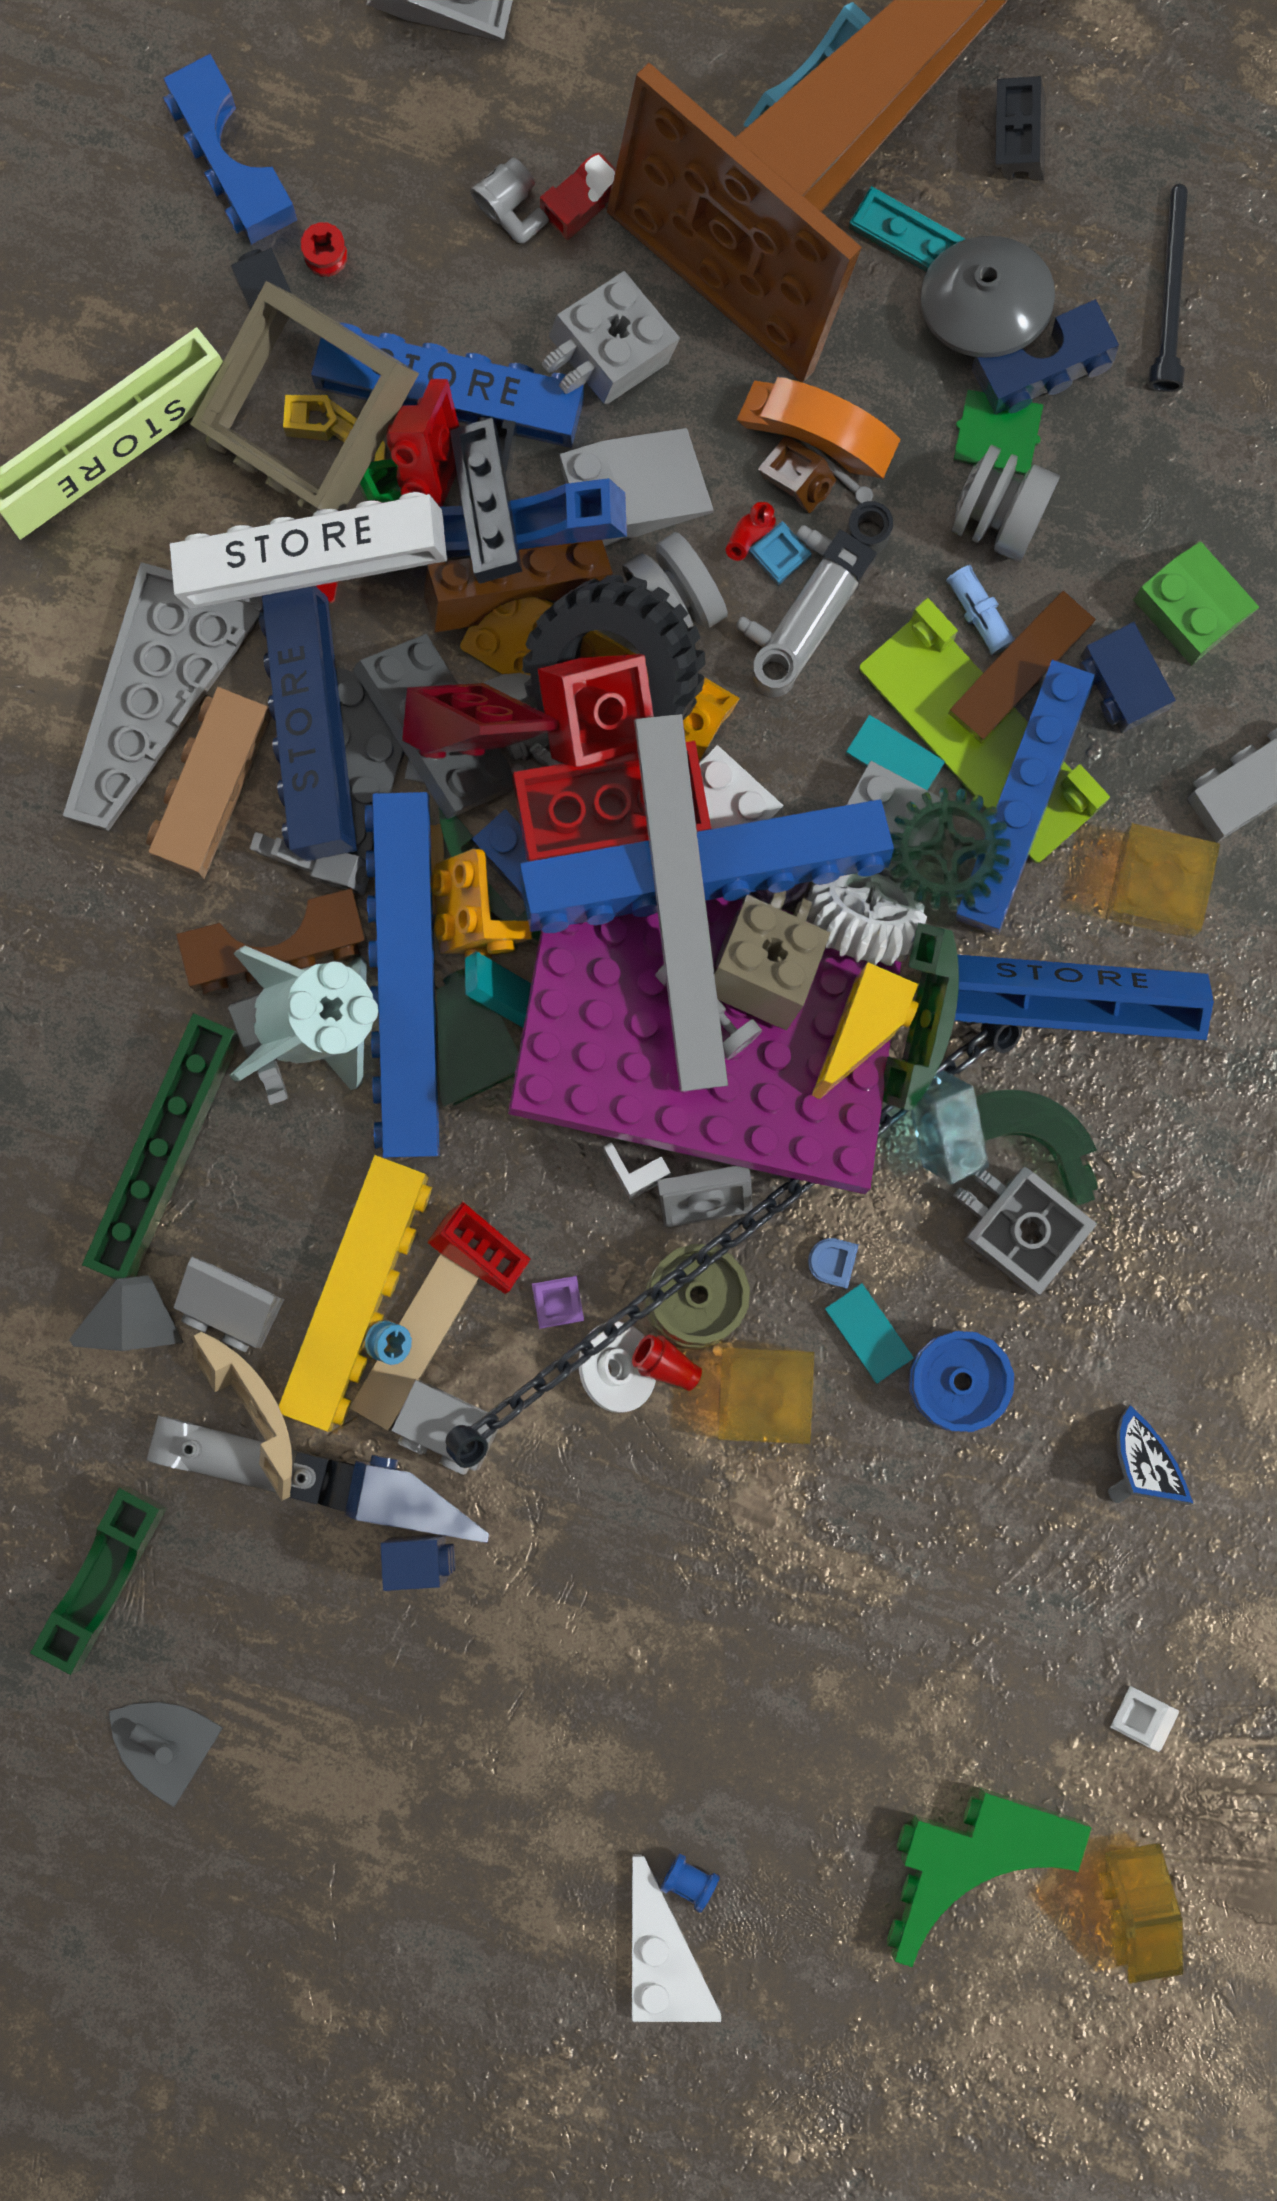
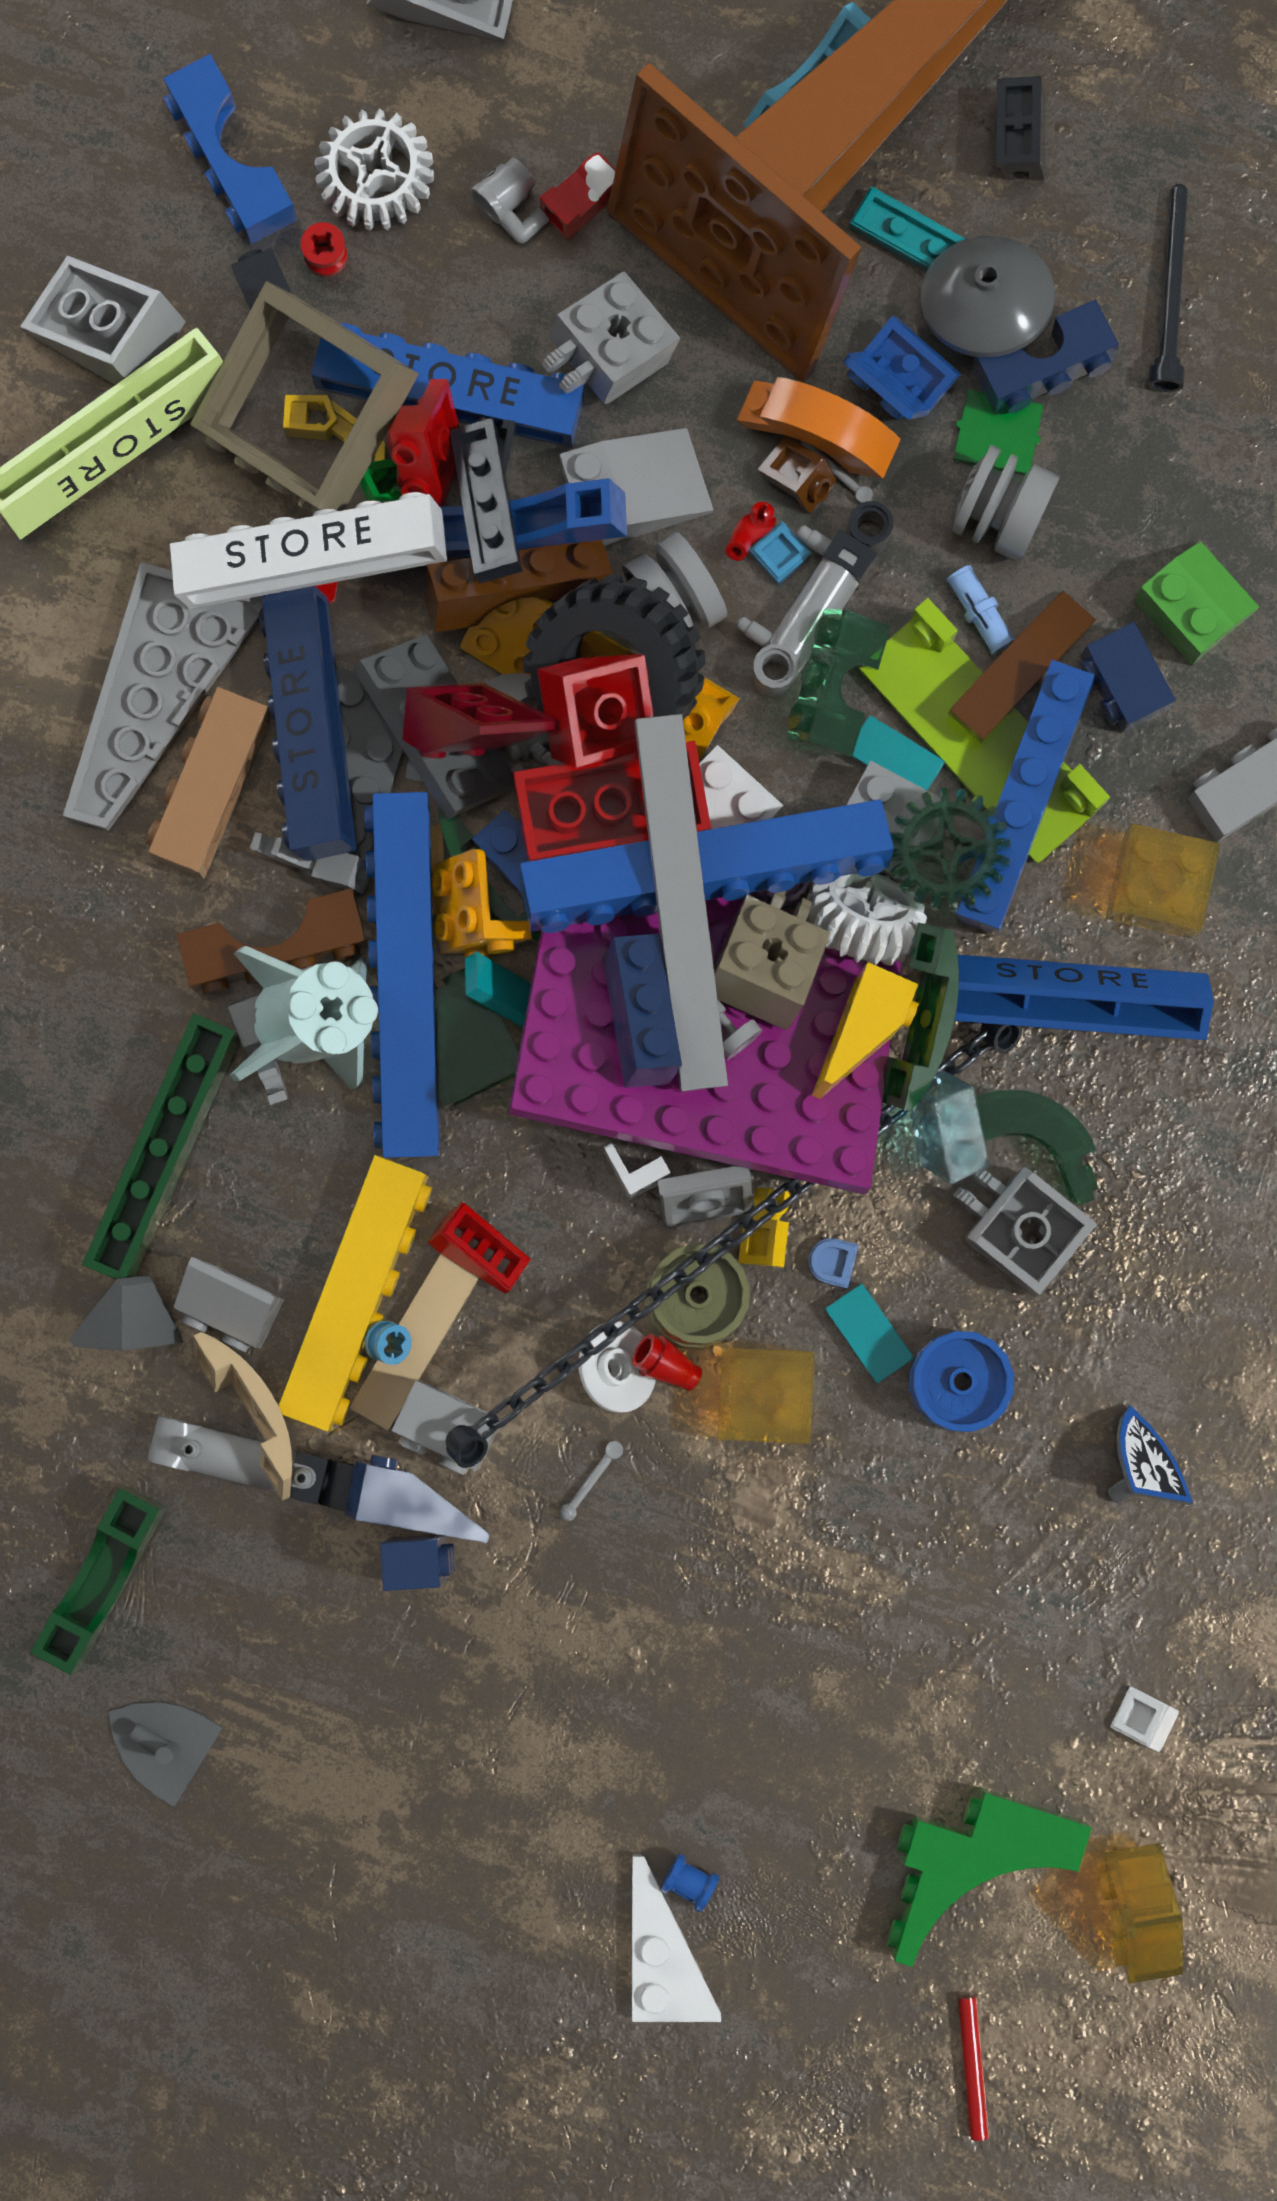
medium lavender tile [532,1276,584,1329] -> none
none -> light grey slope [20,255,186,384]
none -> white gear [315,108,434,231]
none -> light grey hinge [559,1441,623,1522]
none -> dark blue brick [602,934,682,1088]
none -> yellow plate [738,1187,790,1268]
none -> clear green arch [786,609,891,756]
none -> blue bracket [843,316,961,420]
none -> red bar [958,1995,989,2141]

